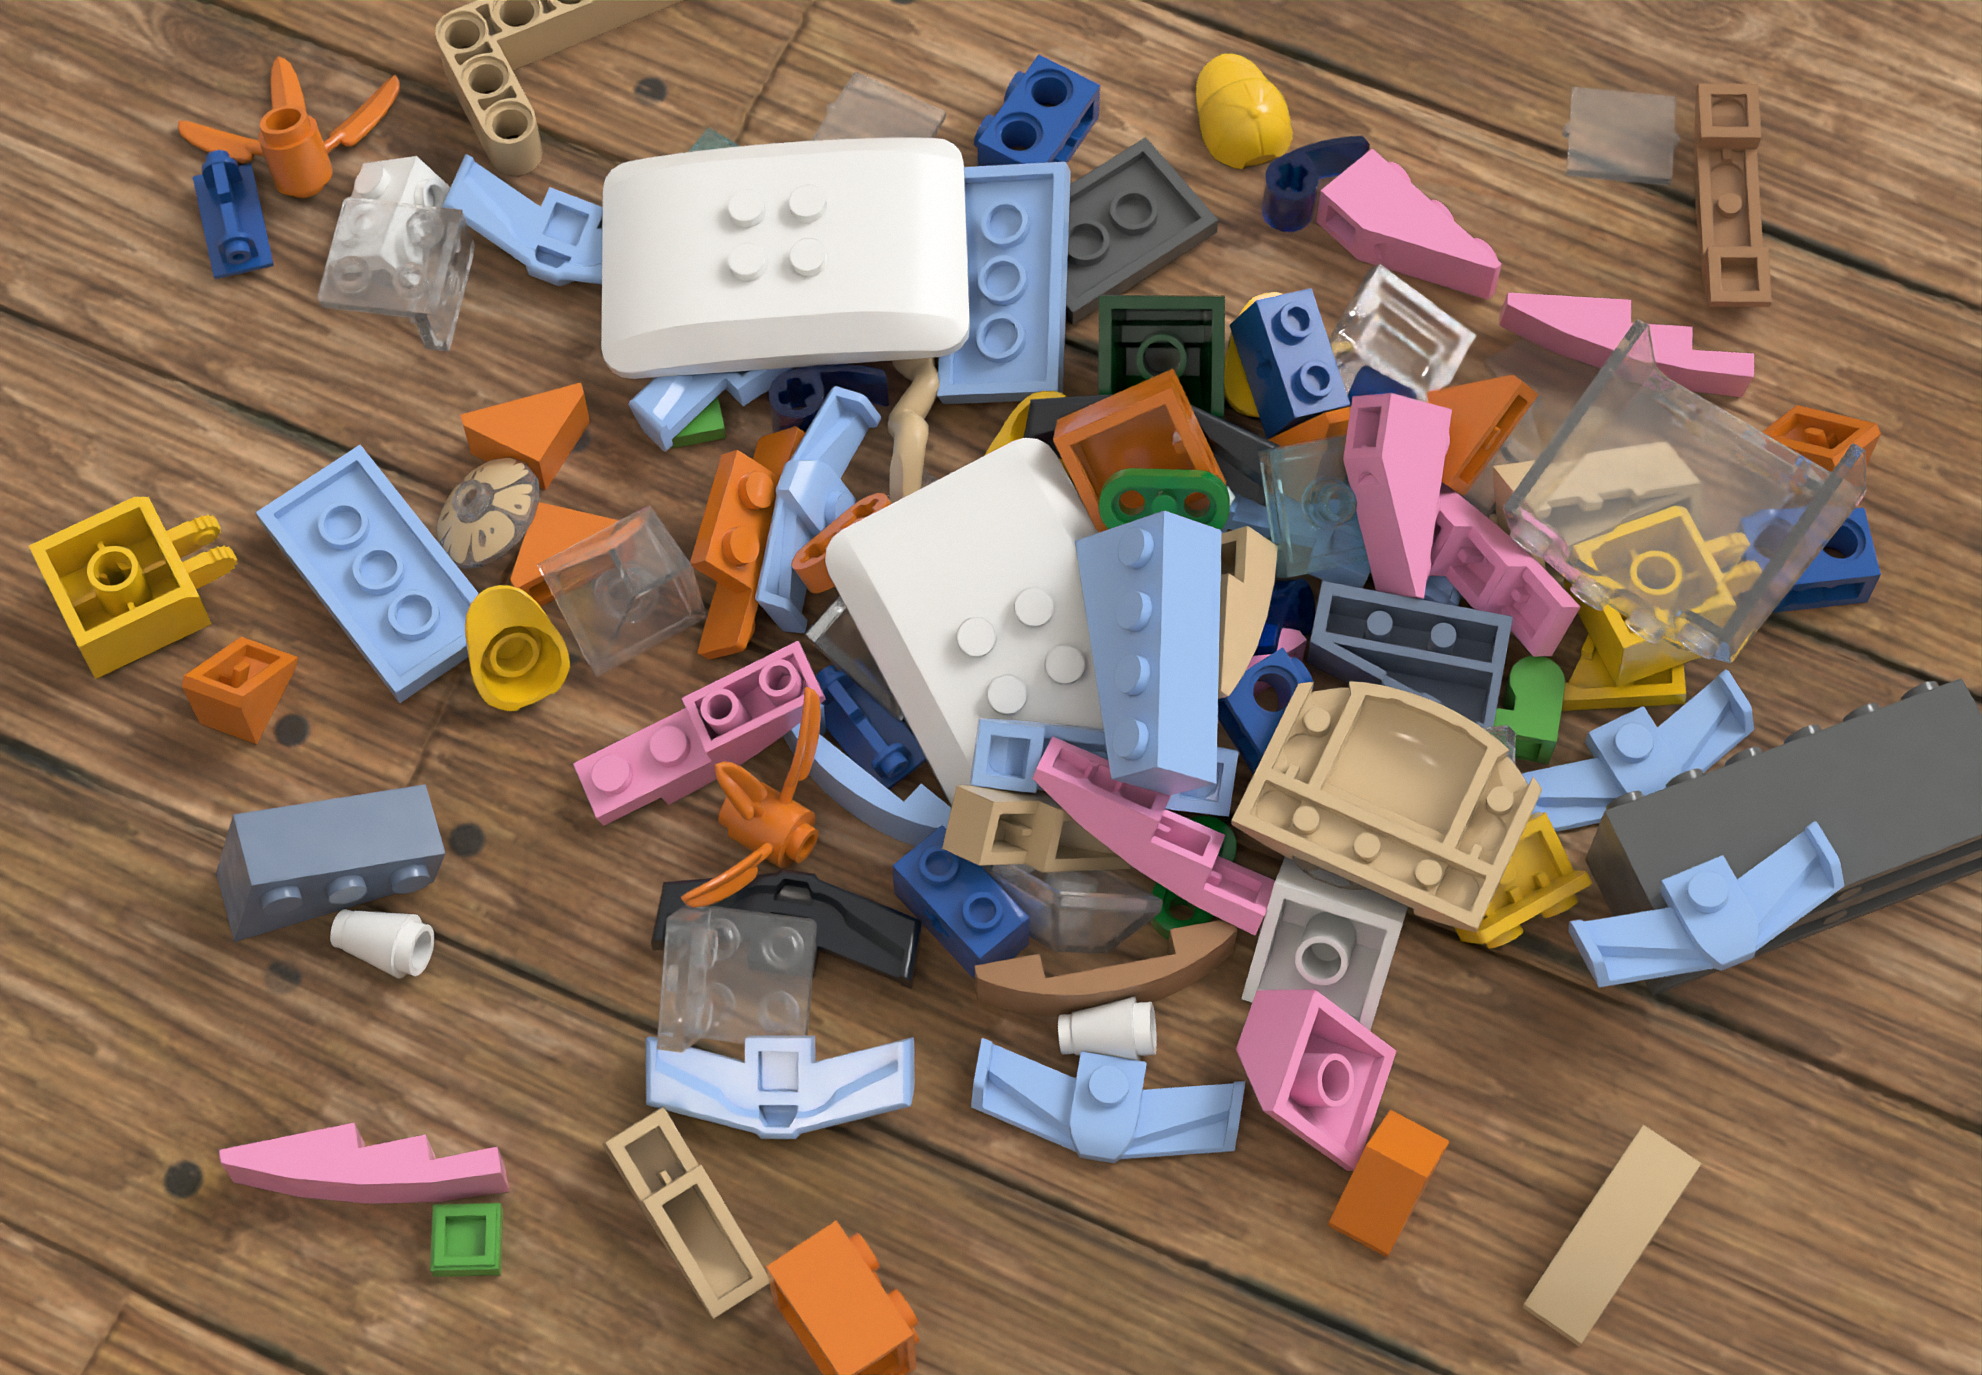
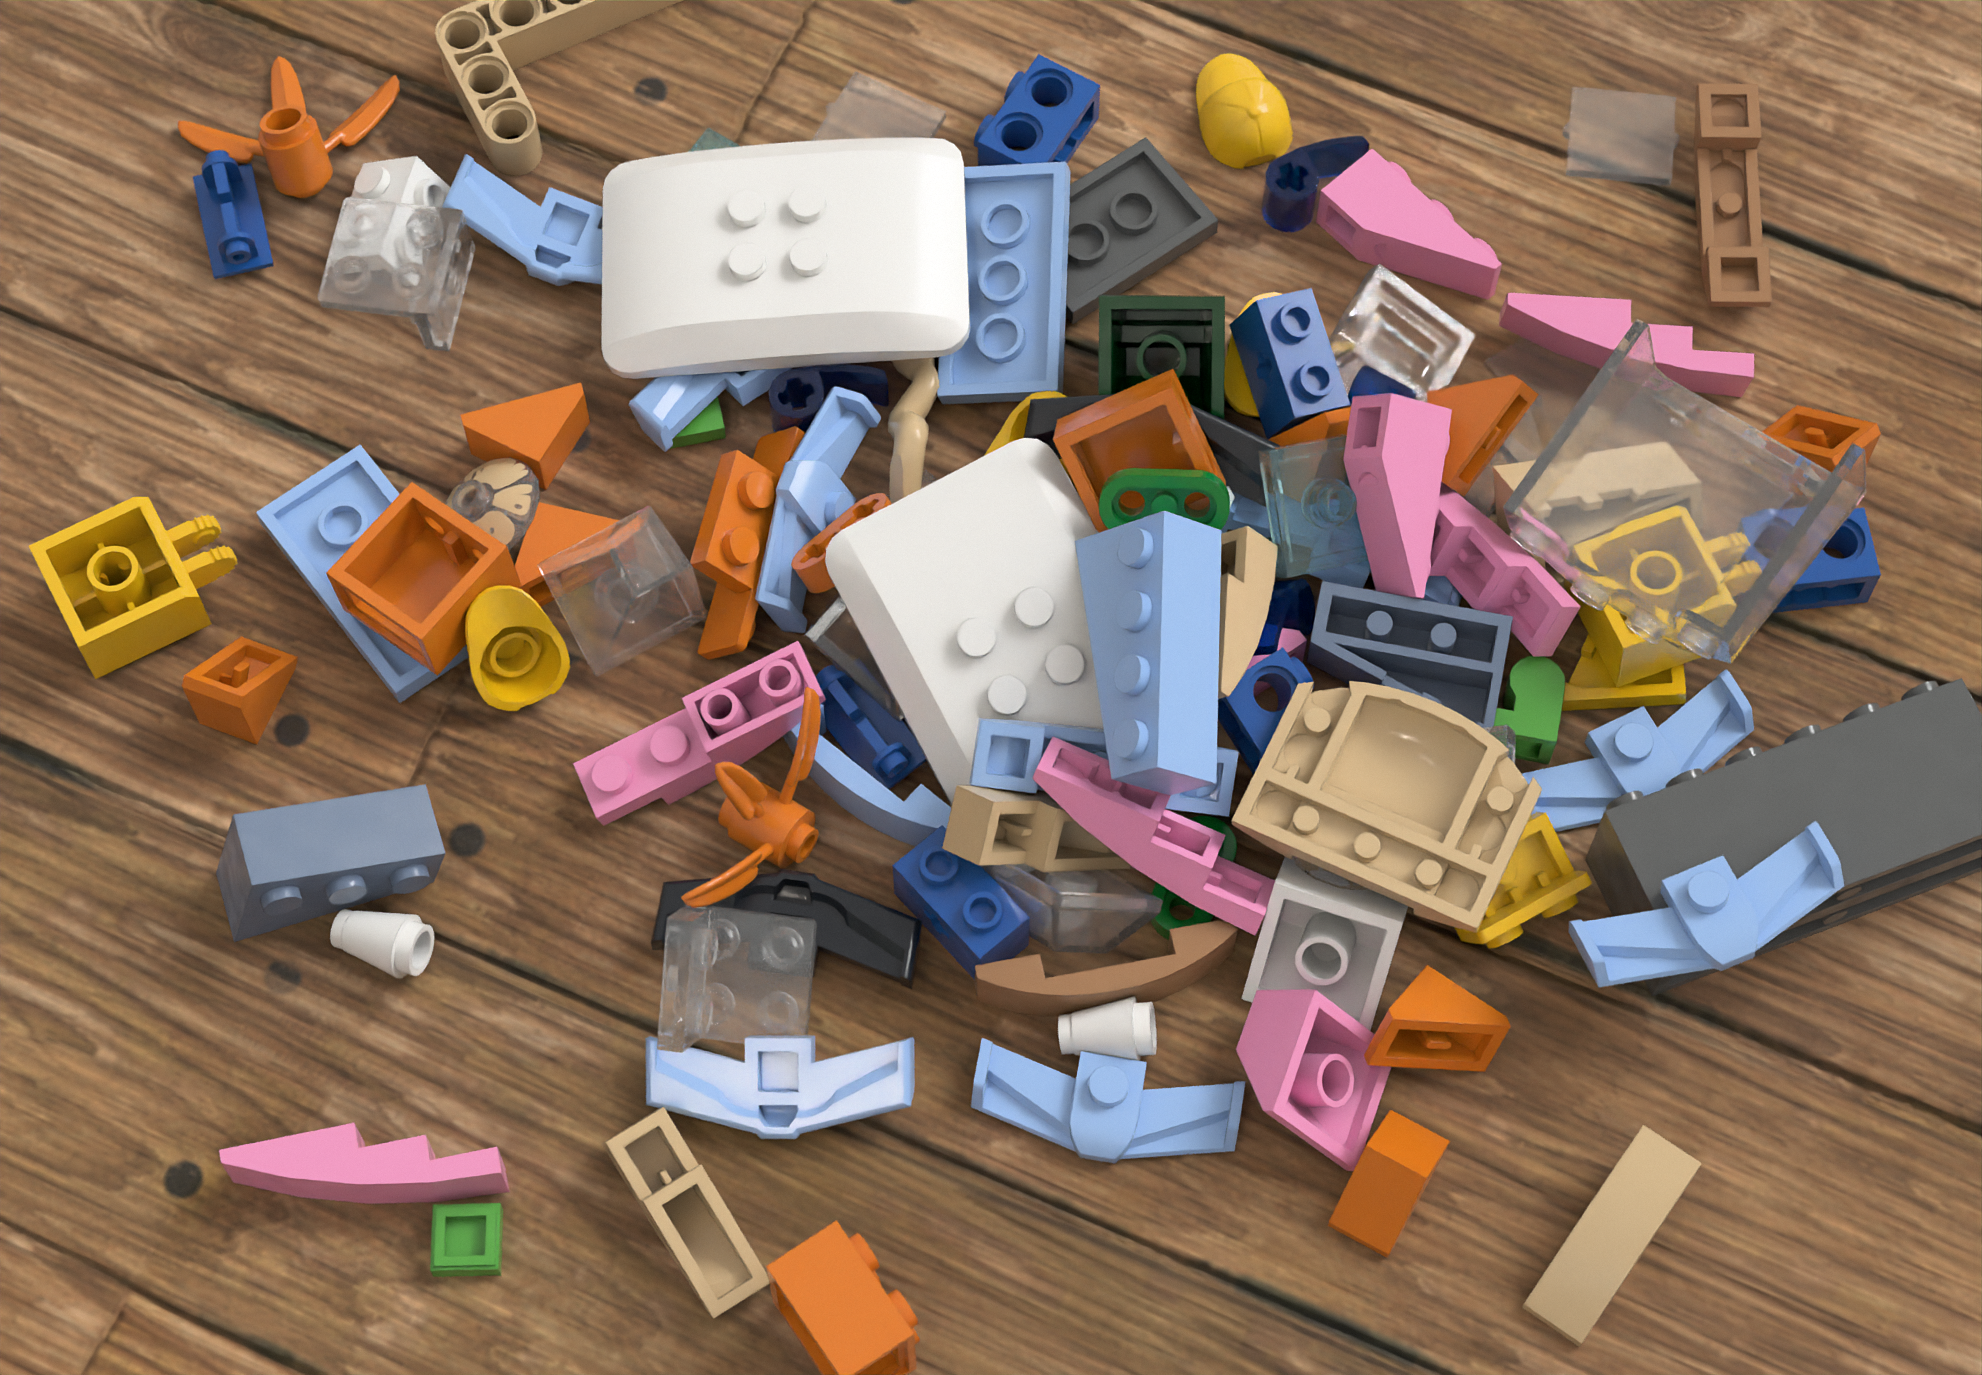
none -> orange piece [326,482,521,676]
none -> orange slope [1363,965,1511,1072]

